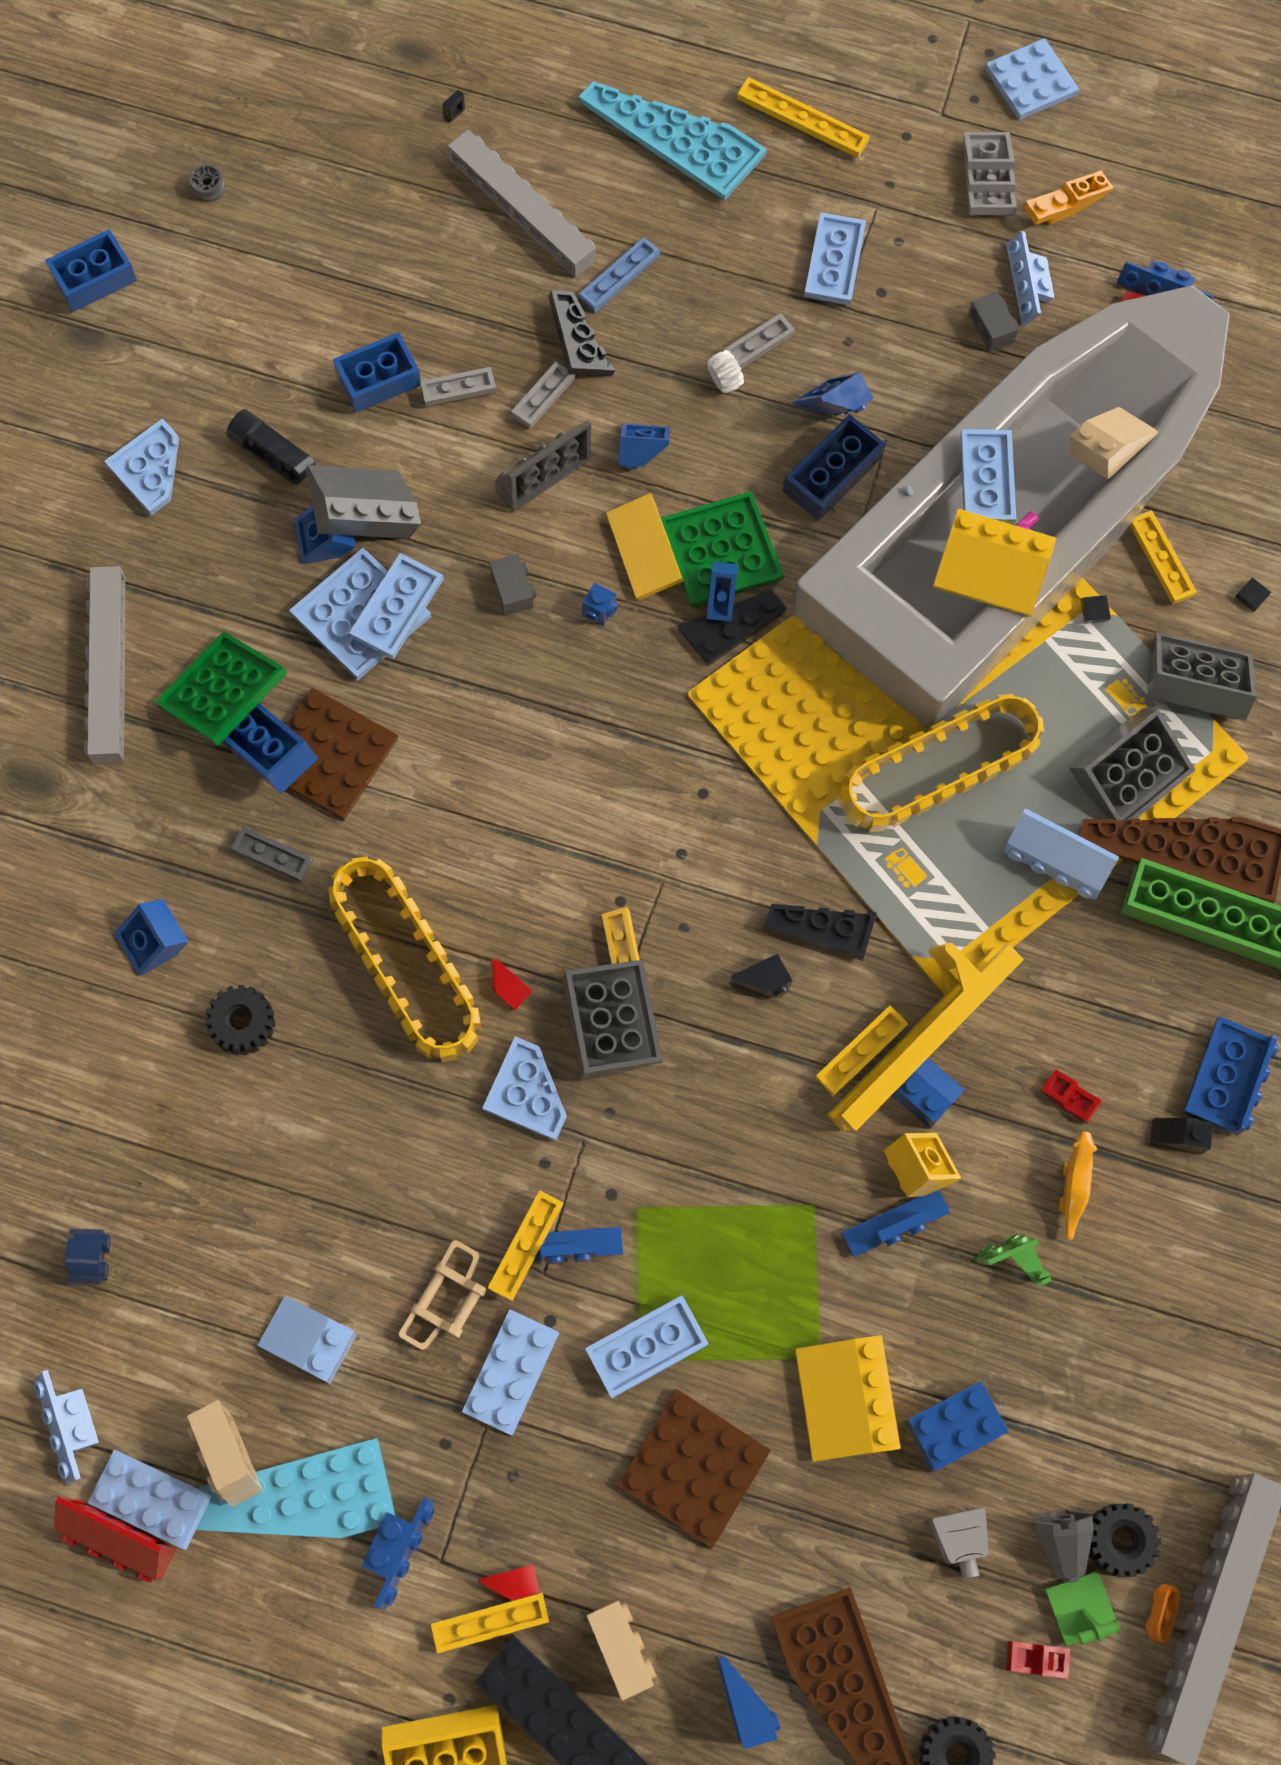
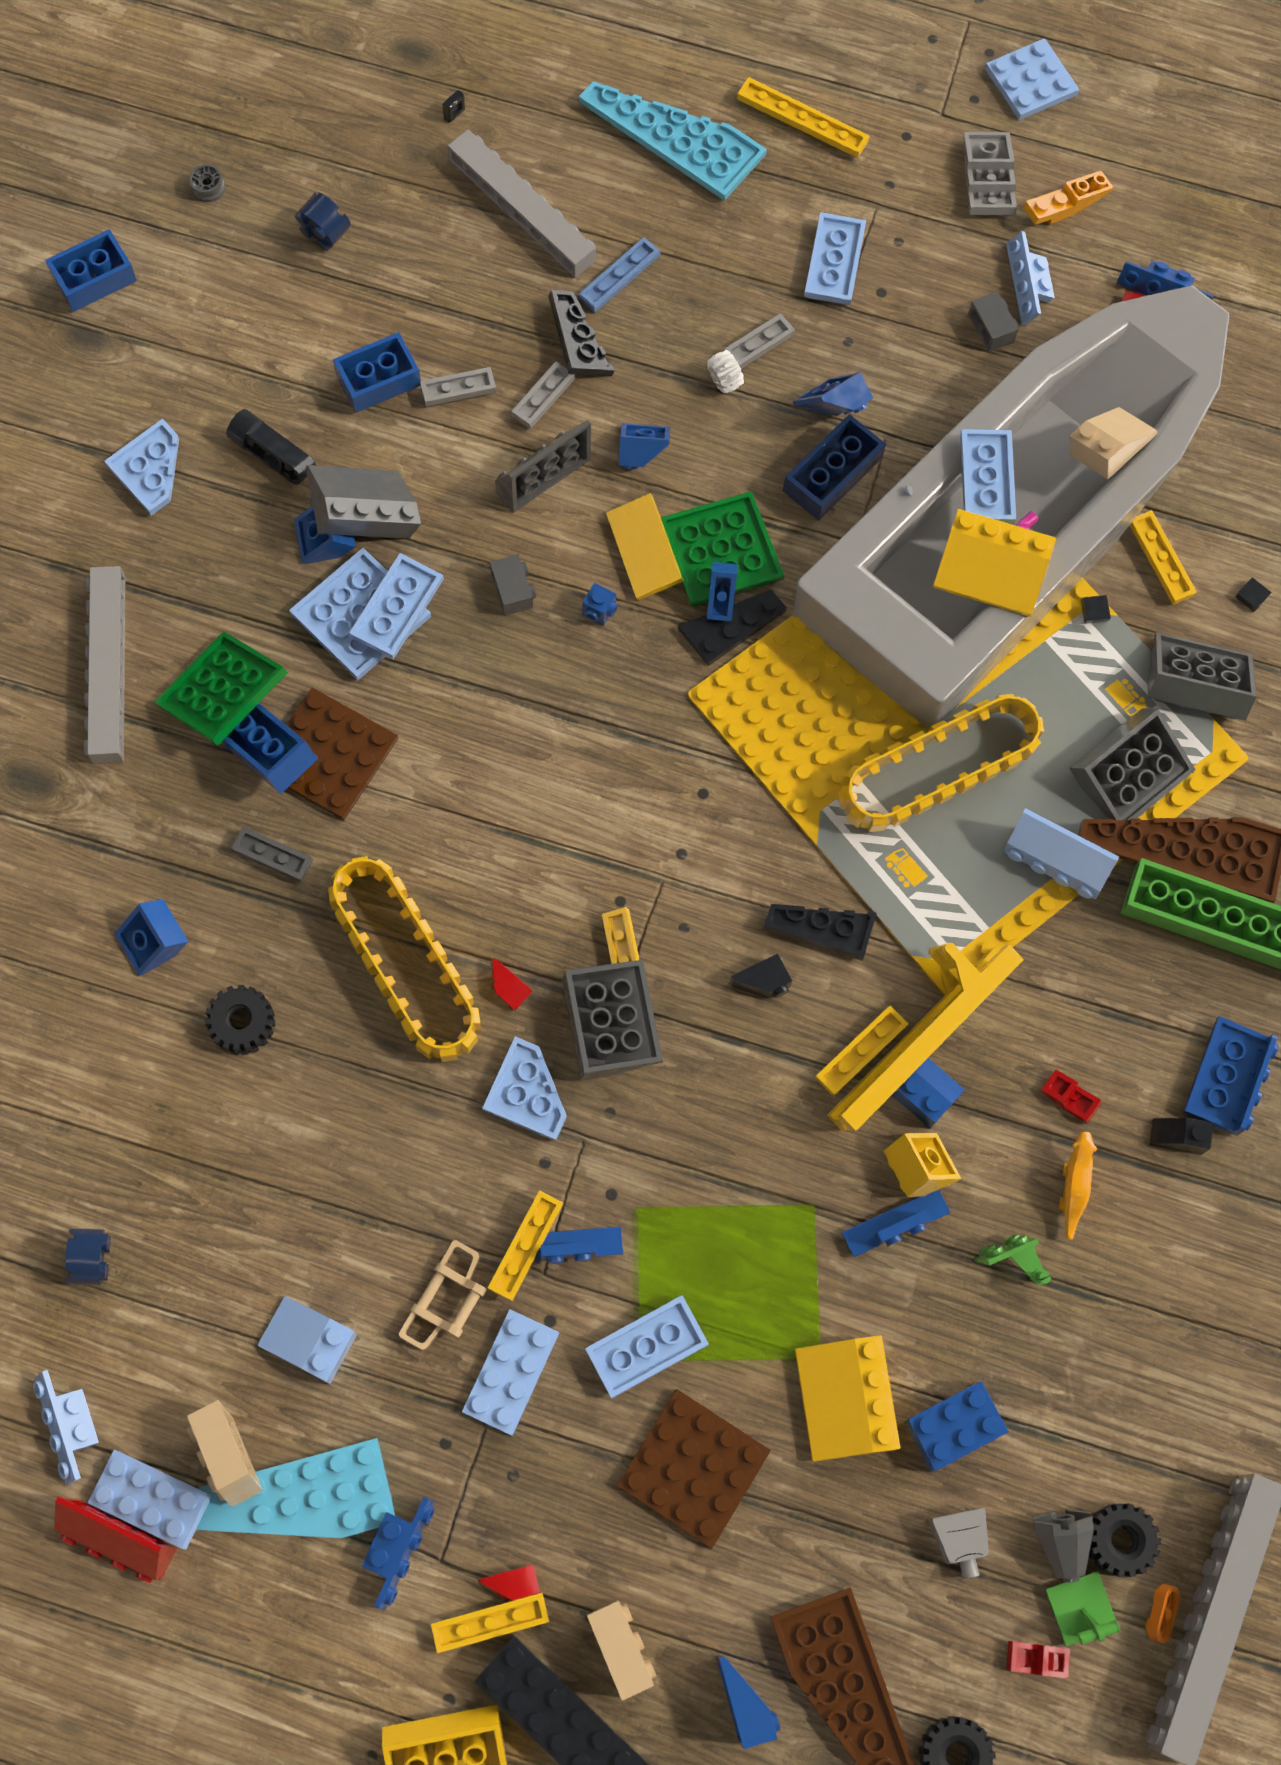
none -> dark blue brick [295,192,351,251]

